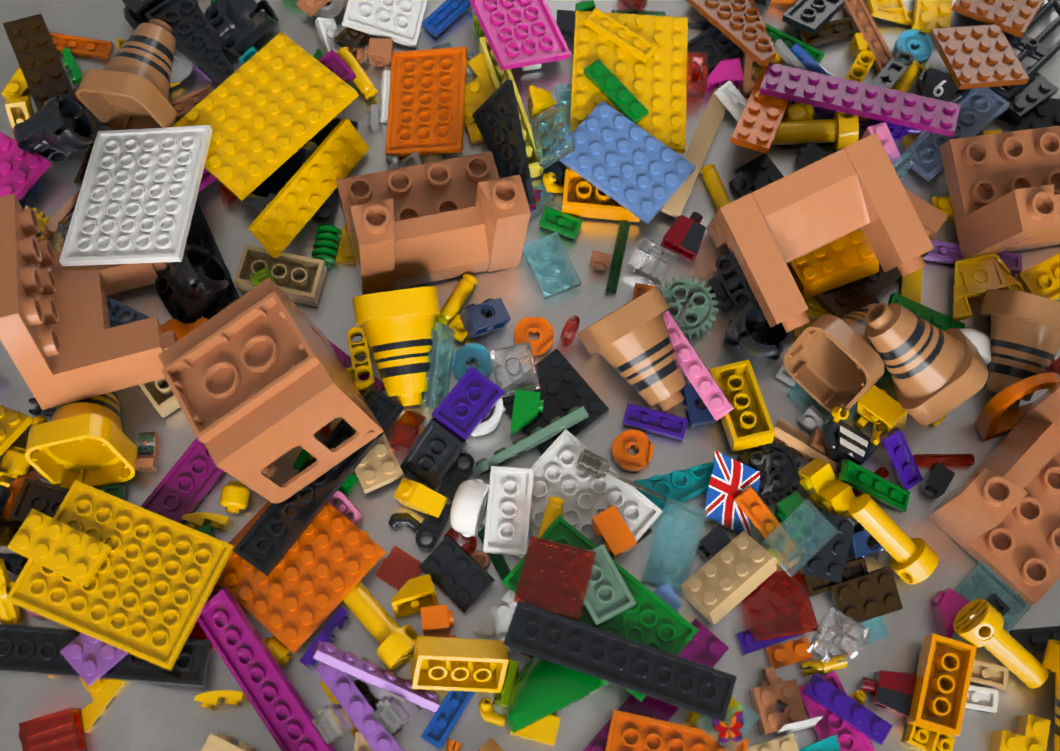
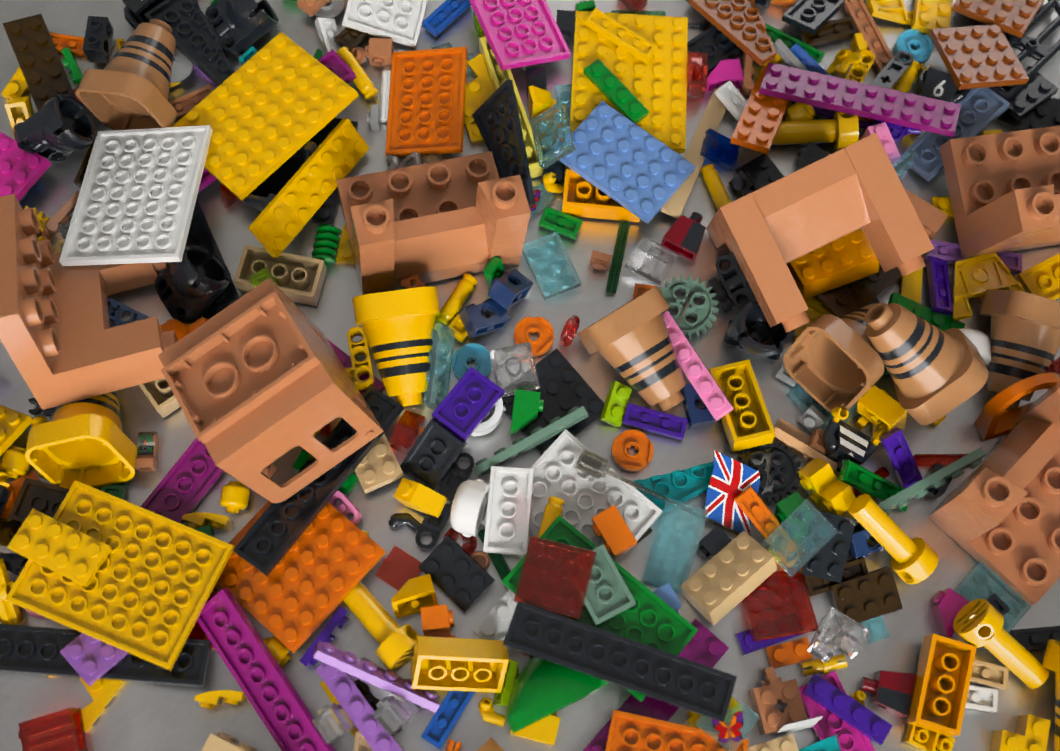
none -> black brick [83,16,114,63]
none -> orange plate [401,275,425,289]
none -> green plate [484,256,505,290]
none -> dark blue brick [488,269,534,310]
none -> black brick [526,68,547,98]
none -> lime plate [600,381,632,427]
none -> clear blue plate [700,128,741,171]
none -> yellow plate [827,49,863,75]
none -> sand green plate [878,447,986,516]
none -> dark purple plate [925,256,953,315]

